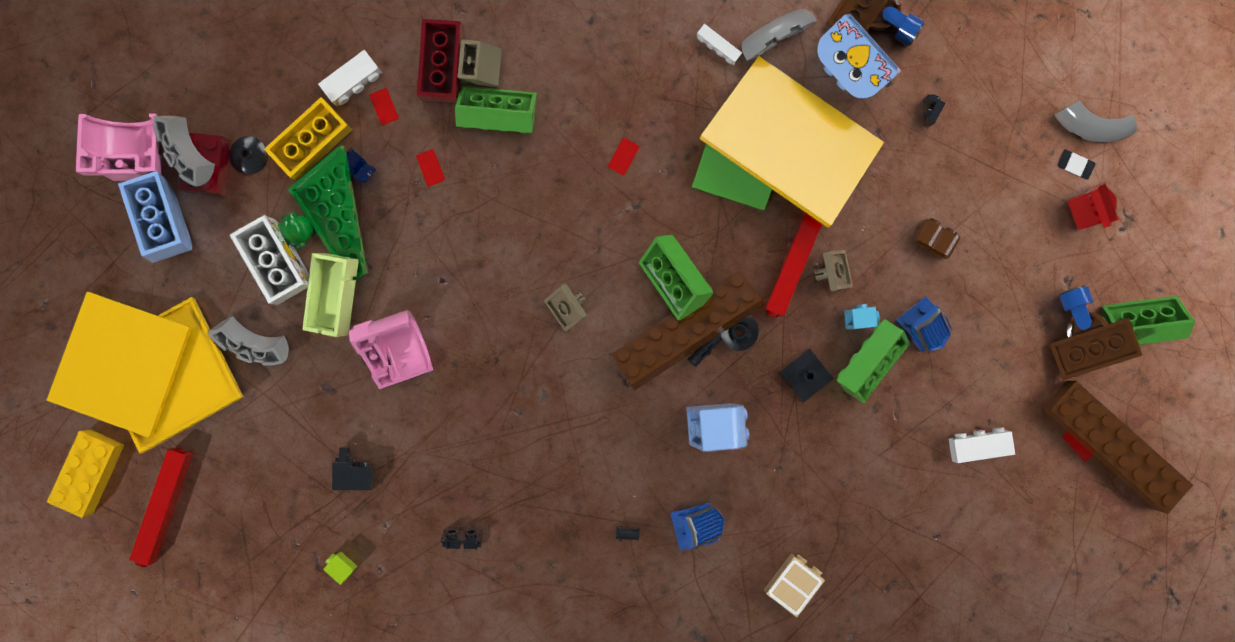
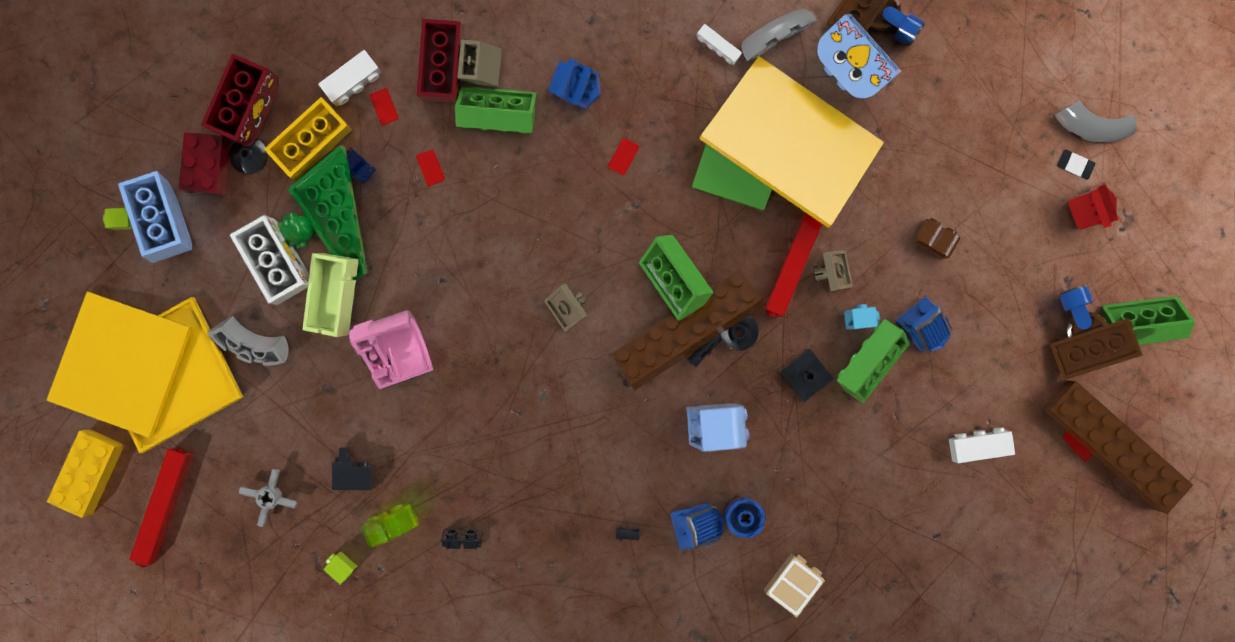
bright pink piece [76,114,162,181] -> none
light grey brick [153,116,215,187] -> none
black bracket [922,94,945,127] -> none
none -> lime brick [103,208,133,230]
none -> dark red brick [200,53,279,146]
none -> light grey bar [239,468,298,527]
none -> clear neon green brick [360,504,419,548]
none -> blue piece [549,58,601,110]
none -> blue brick [724,496,765,538]

